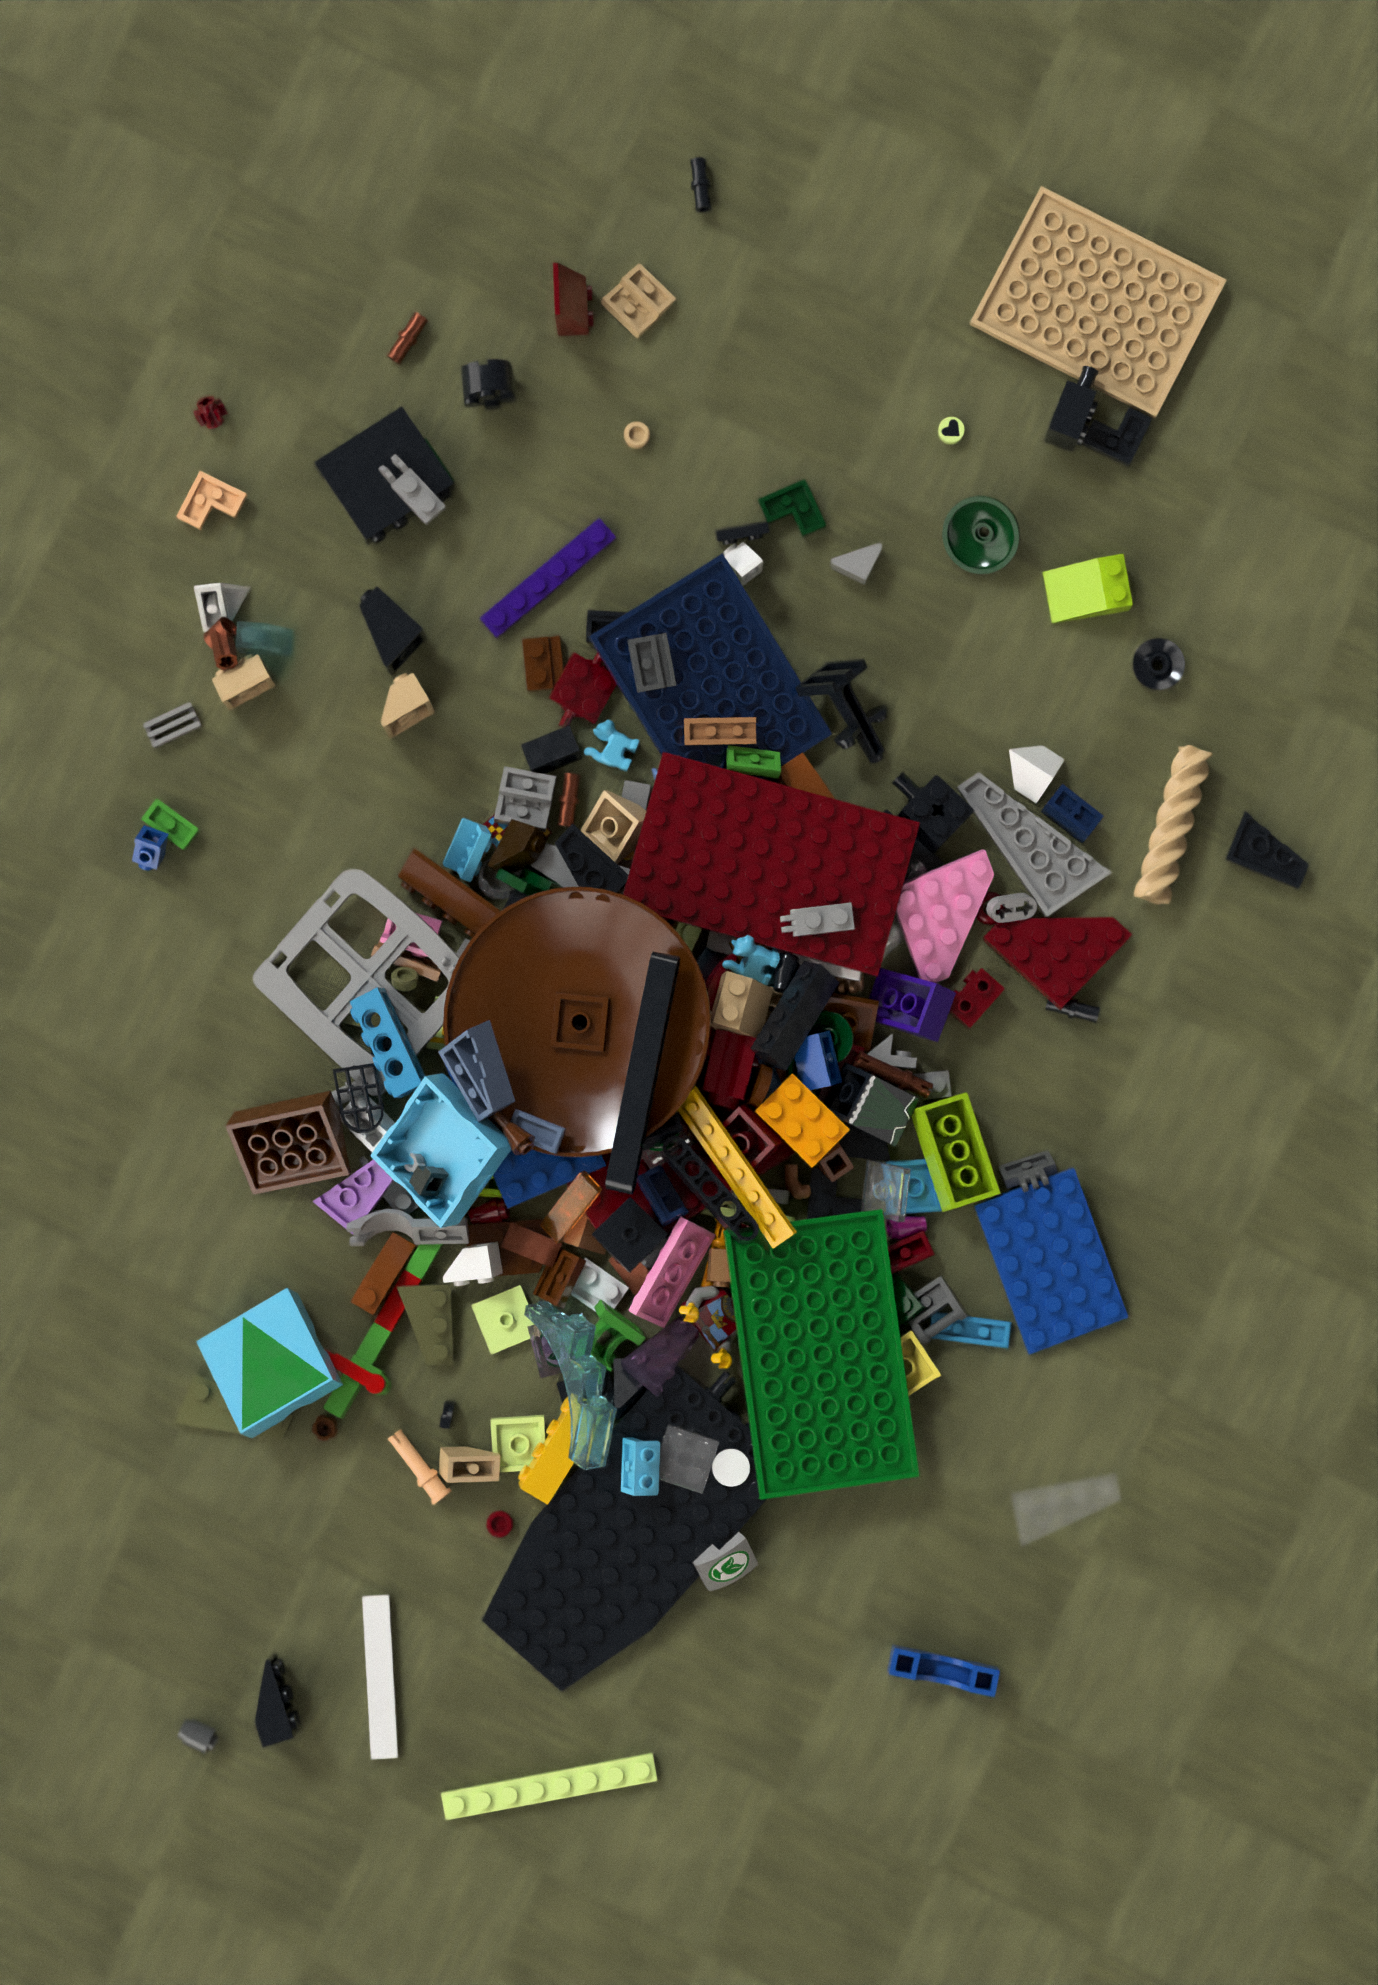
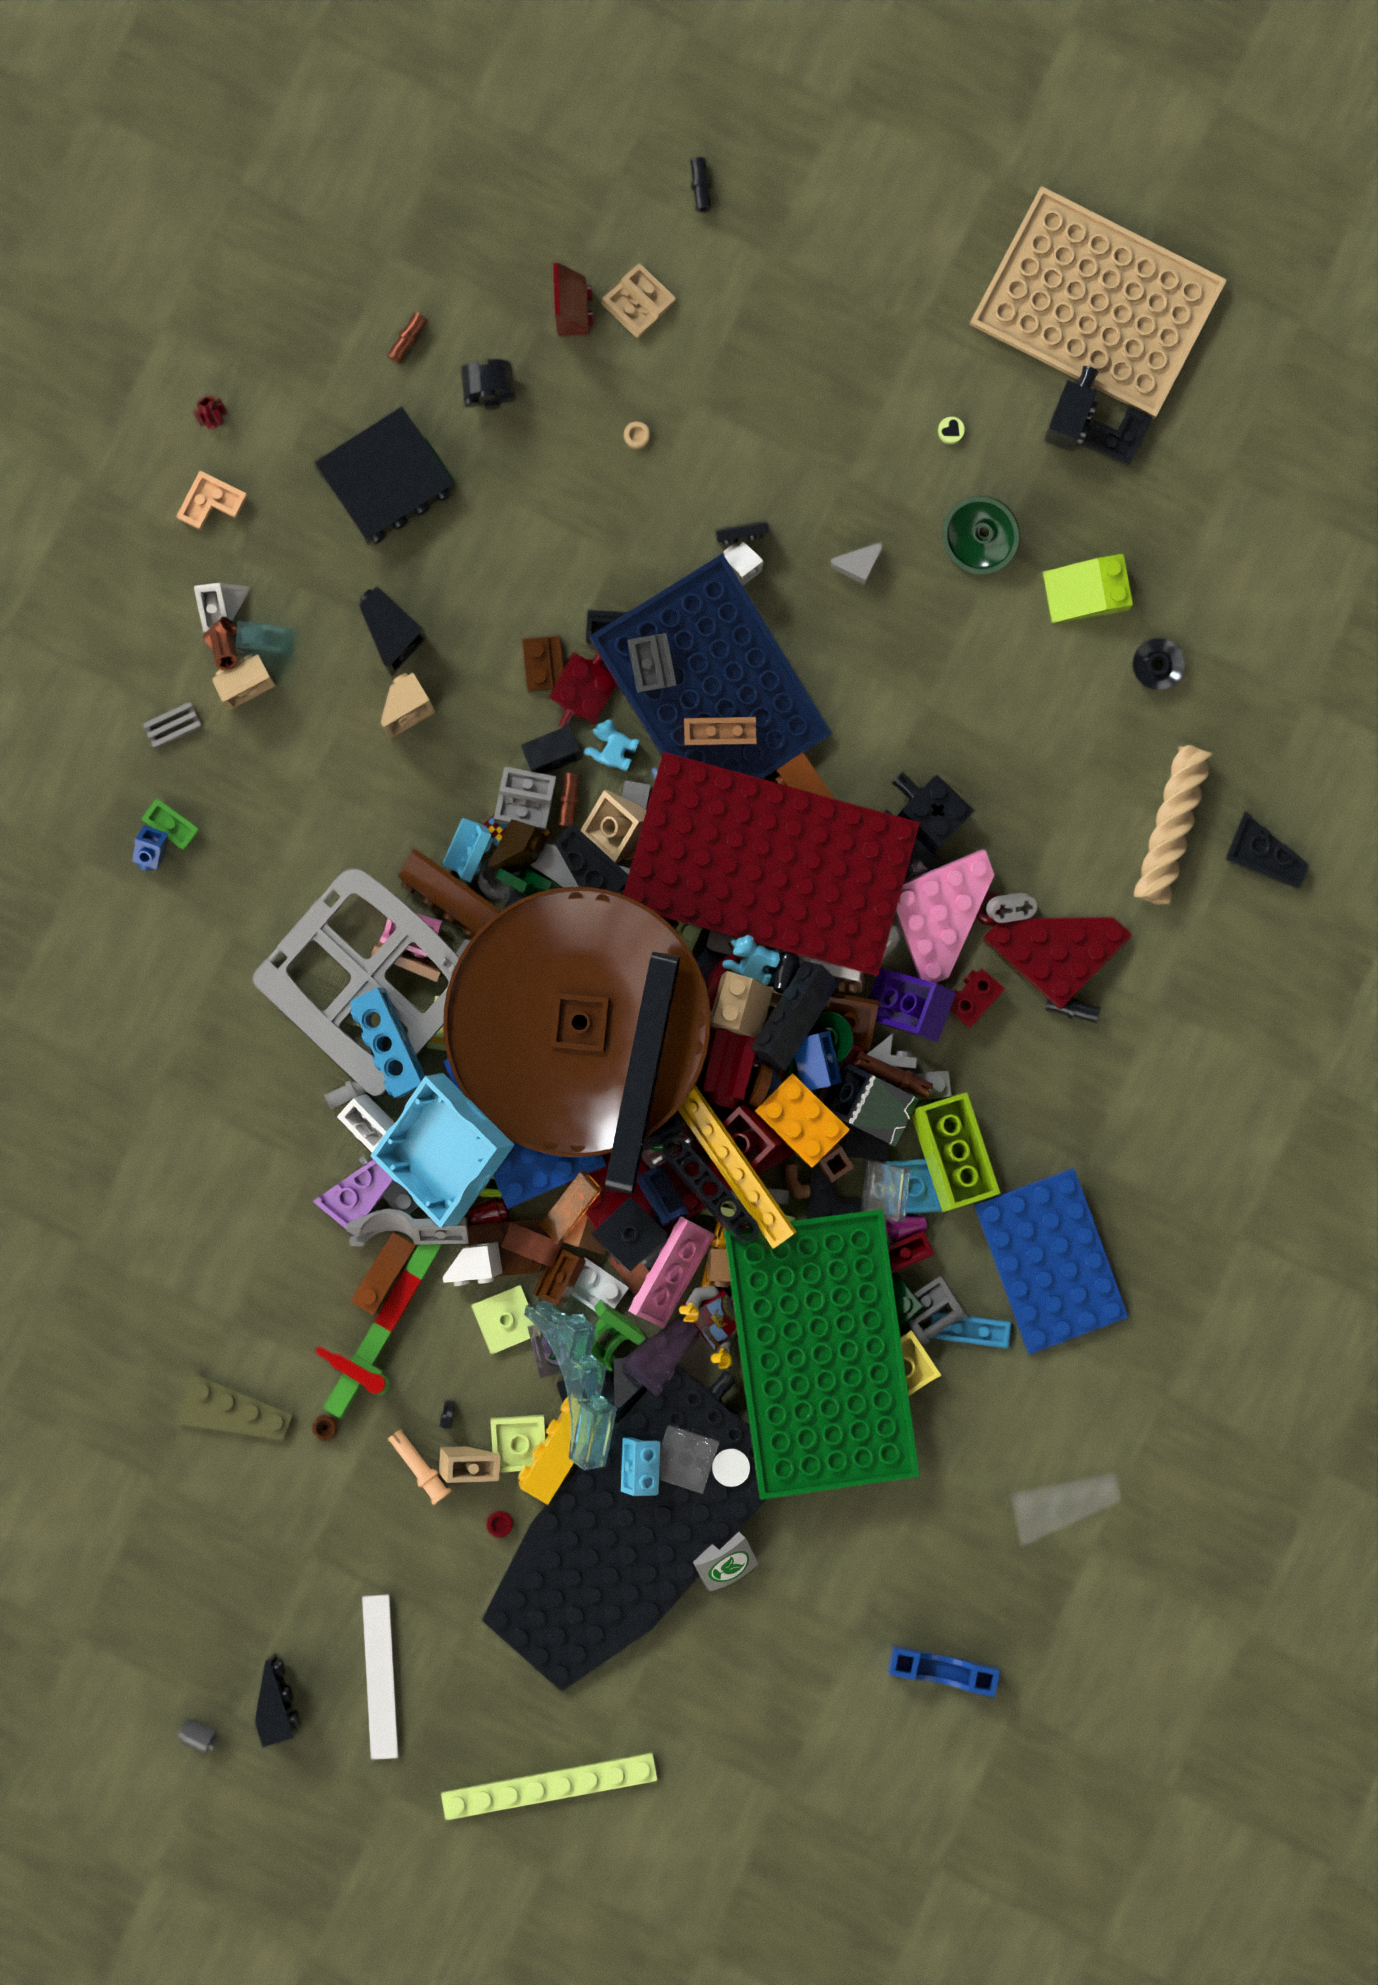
medium azure tile [196,1288,343,1438] -> none
reddish brown slope [225,1091,351,1195] -> none
black window [333,1063,384,1133] -> none
light grey hinge [378,454,446,525] -> none
olive tile [391,967,418,991] -> none
olive wing [396,1283,453,1366] -> none
pearl dark grey piece [404,1153,449,1196] -> none
sand blue wedge [438,1020,515,1122] -> none
dark purple plate [480,518,616,639] -> none
reddish brown cone [493,1111,535,1155] -> none
sand blue tile [510,1109,566,1154] -> none
bright green plate [726,745,781,779] -> none
dark green plate [757,479,827,538] -> none
light grey hinge [780,903,855,937] -> none
black piece [795,658,889,764] -> none
light grey wing [957,772,1112,918] -> none
dark grey hinge [998,1150,1057,1192] -> none
white slope [1009,745,1065,804] -> none
dark blue hinge [1041,784,1104,843] -> none

